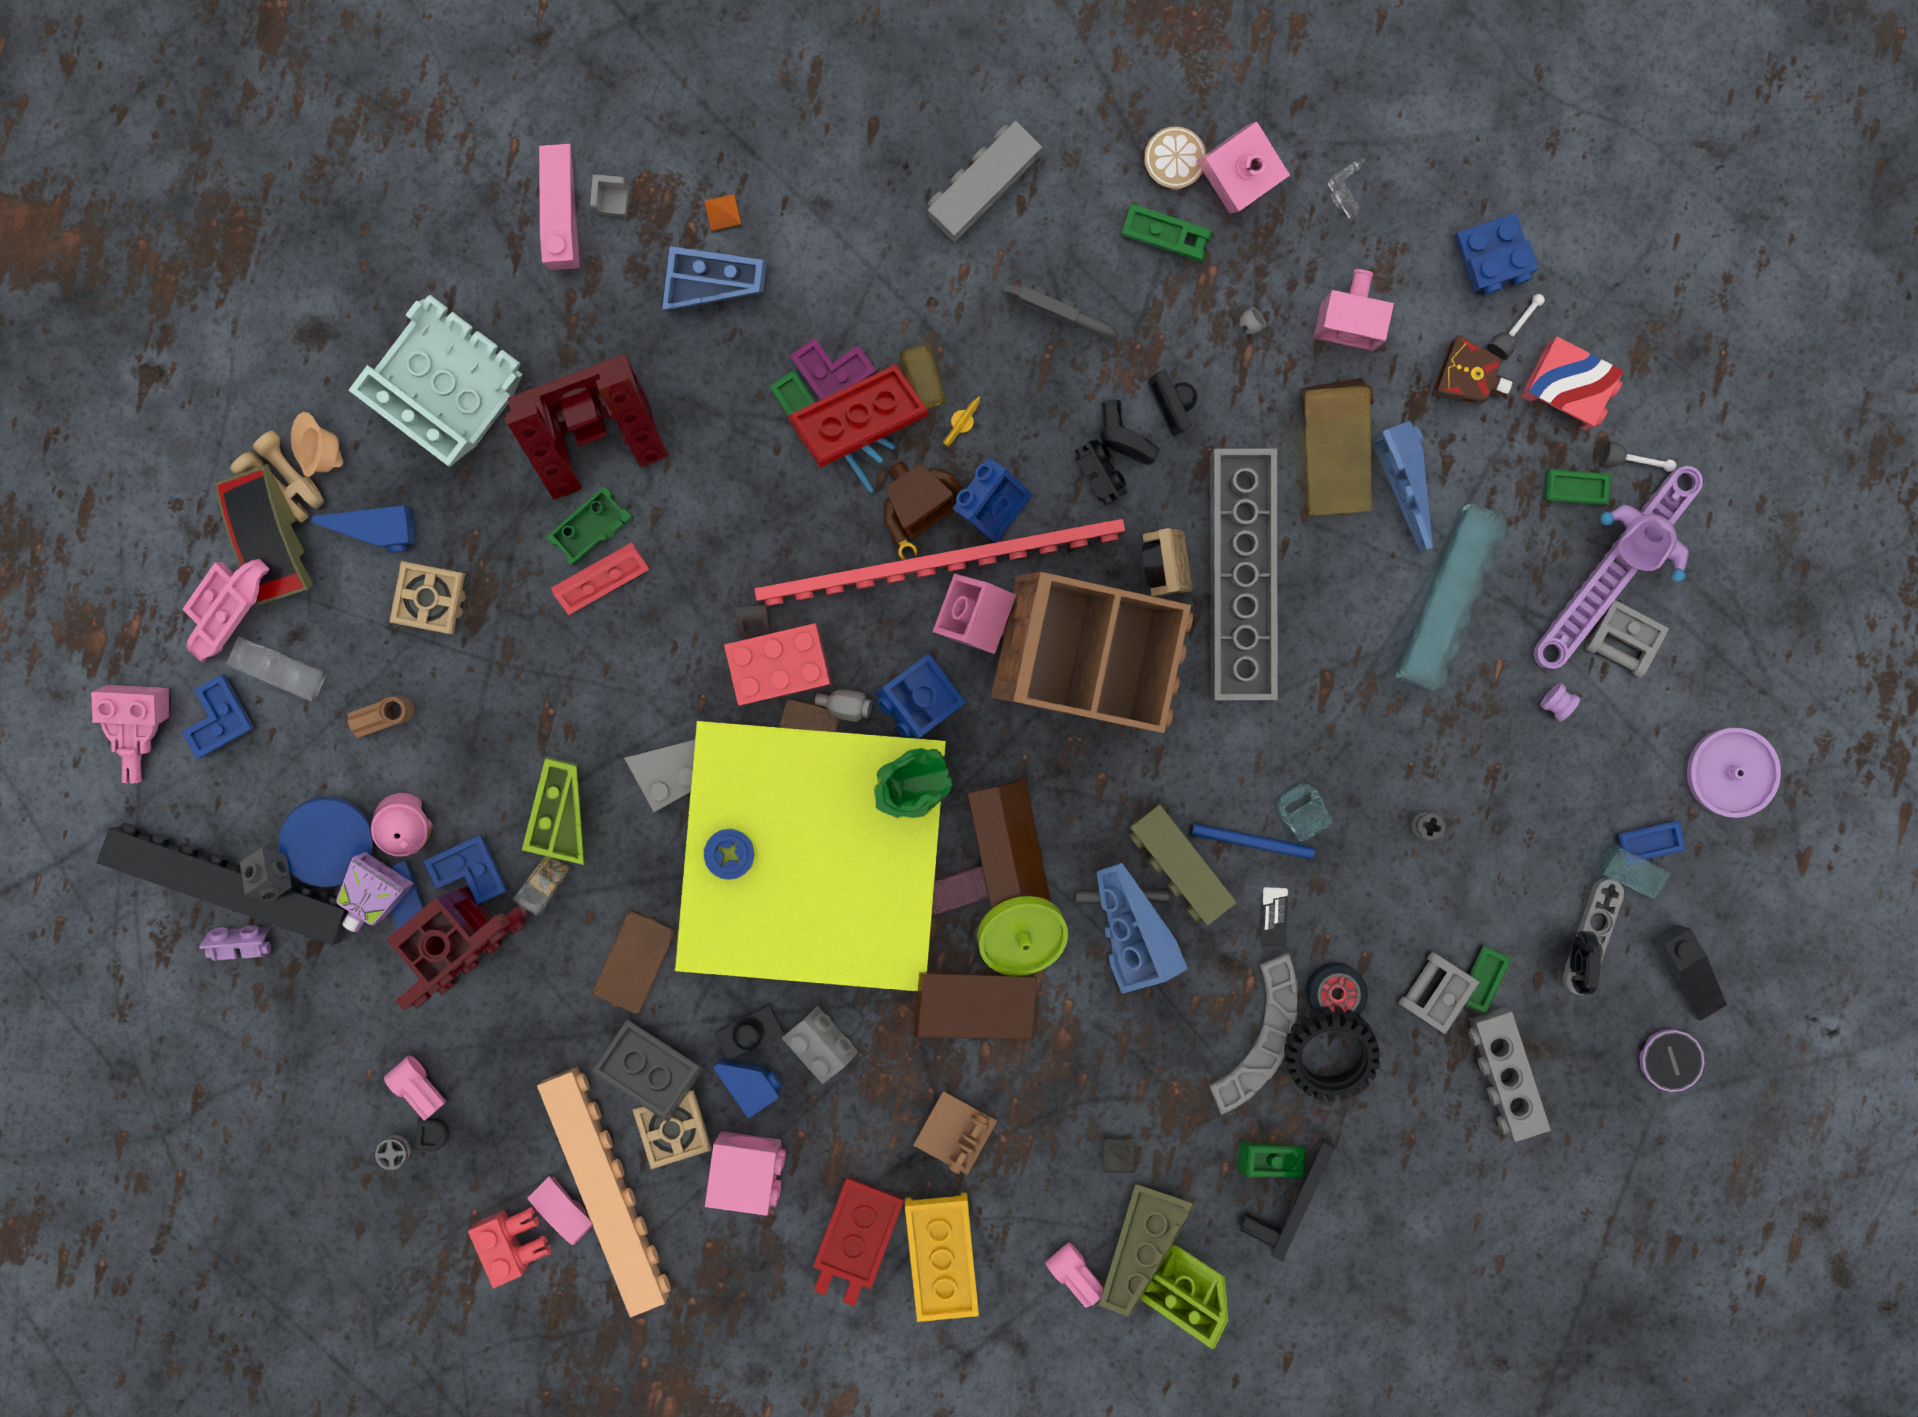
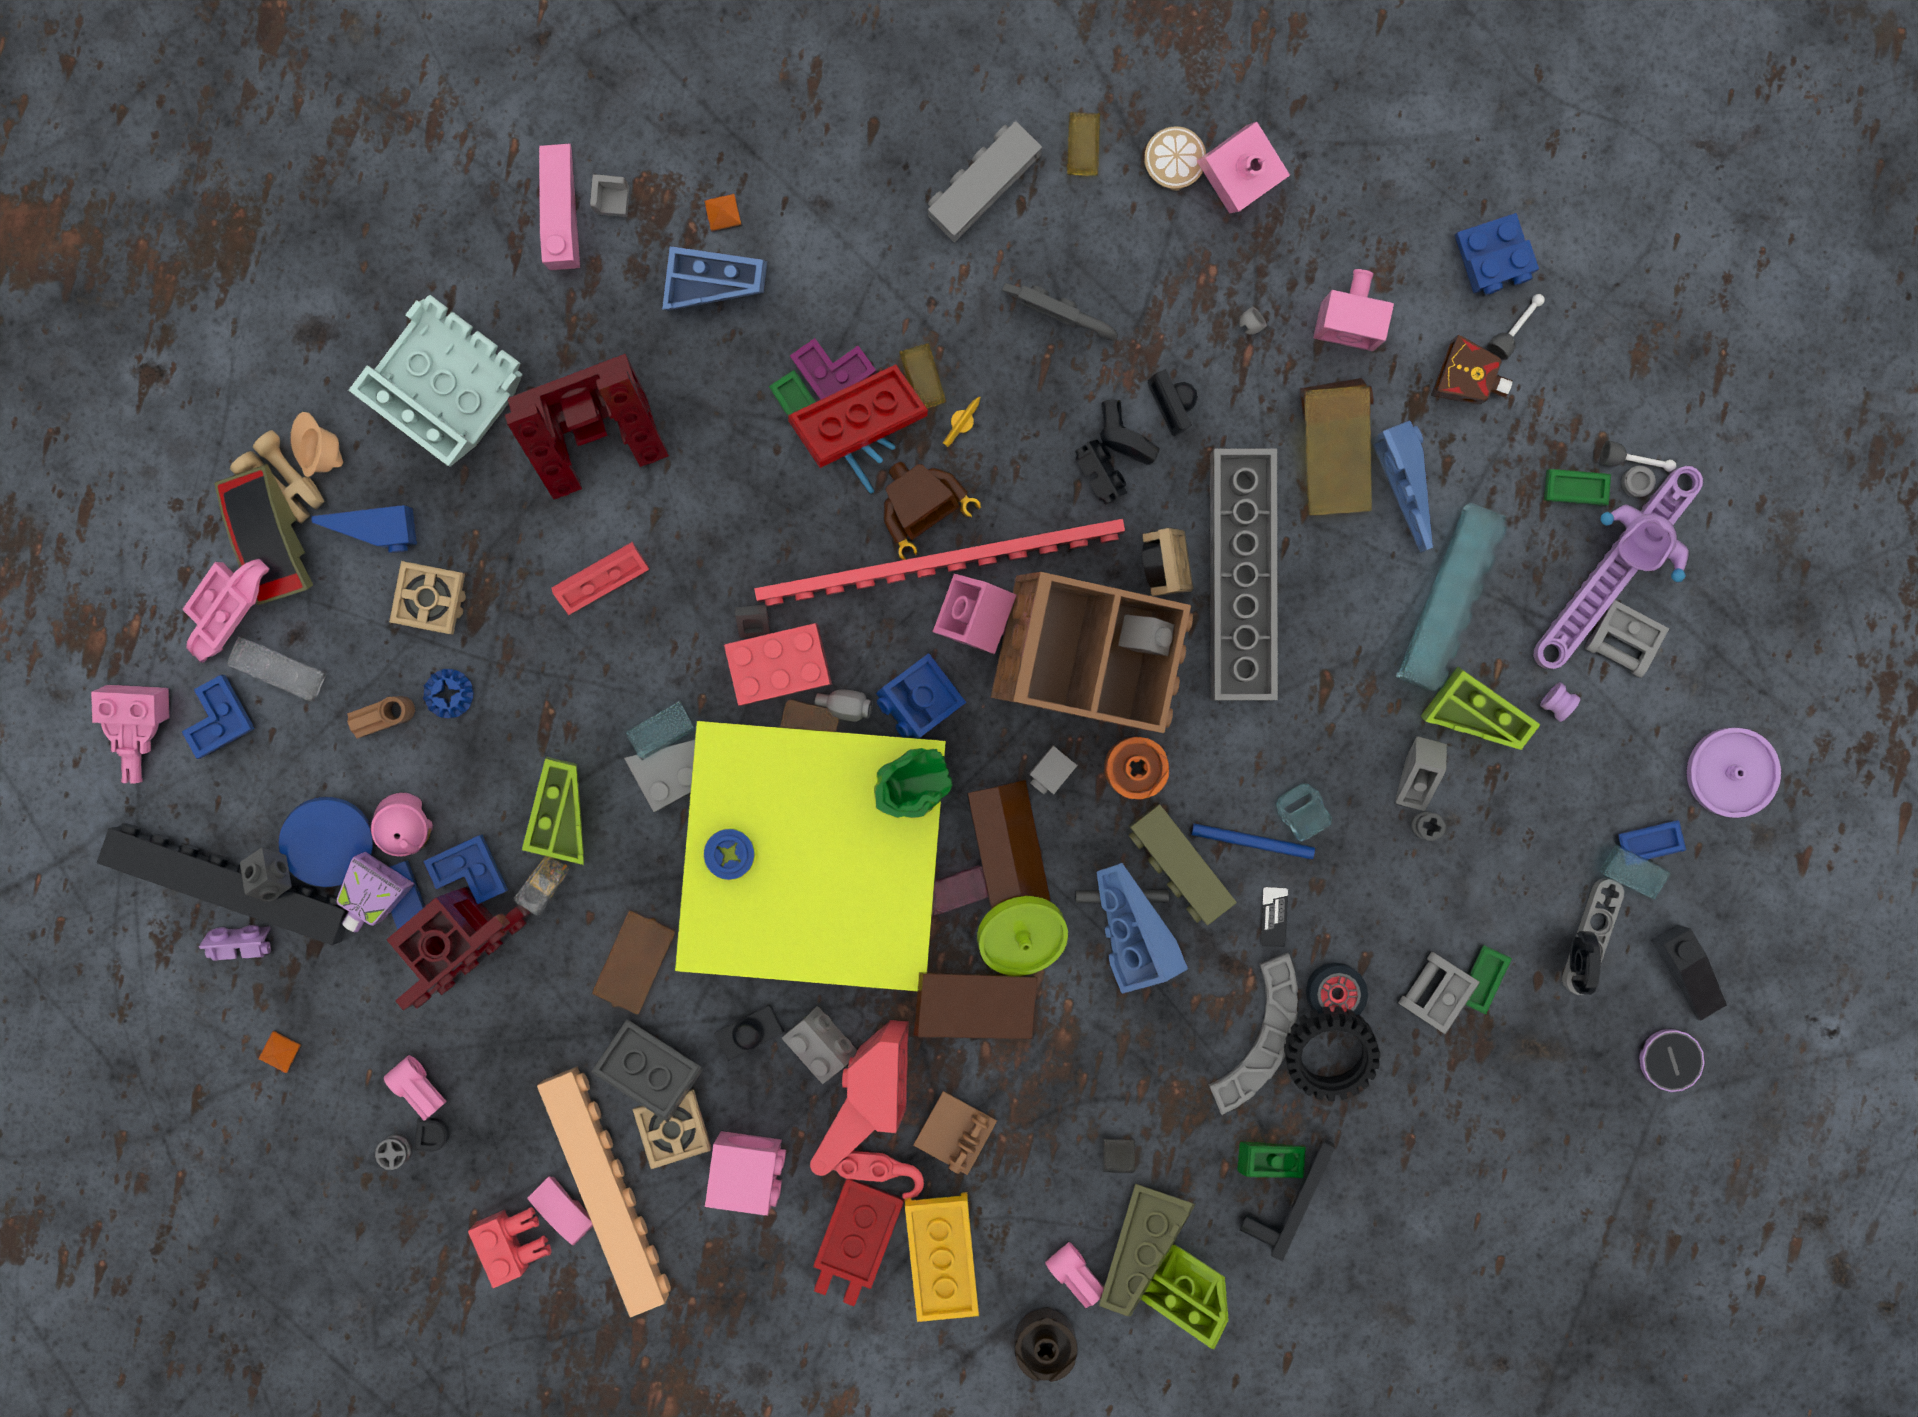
green piece [546,486,634,566] -> none
blue slope [713,1059,782,1119] -> none
blue plate [952,458,1033,543] -> none
green plate [1121,204,1213,263] -> none
clear bracket [1328,156,1367,219] -> none
light grey brick [1468,1007,1551,1142] -> none
panel [1520,336,1623,431] -> none
none -> orange slope [259,1031,301,1073]
none -> blue gear [423,669,473,718]
none -> clear light blue tile [626,701,696,760]
none -> coral slope [810,1020,924,1199]
none -> dark brown brick [1014,1307,1077,1382]
none -> light grey brick [1029,745,1078,794]
none -> clear yellow tile [1067,112,1100,176]
none -> orange brick [1104,736,1169,800]
none -> light grey brick [1118,614,1175,656]
none -> light grey slope [1395,736,1447,811]
none -> lime wedge [1421,666,1540,750]
none -> light grey tile [1621,466,1656,498]

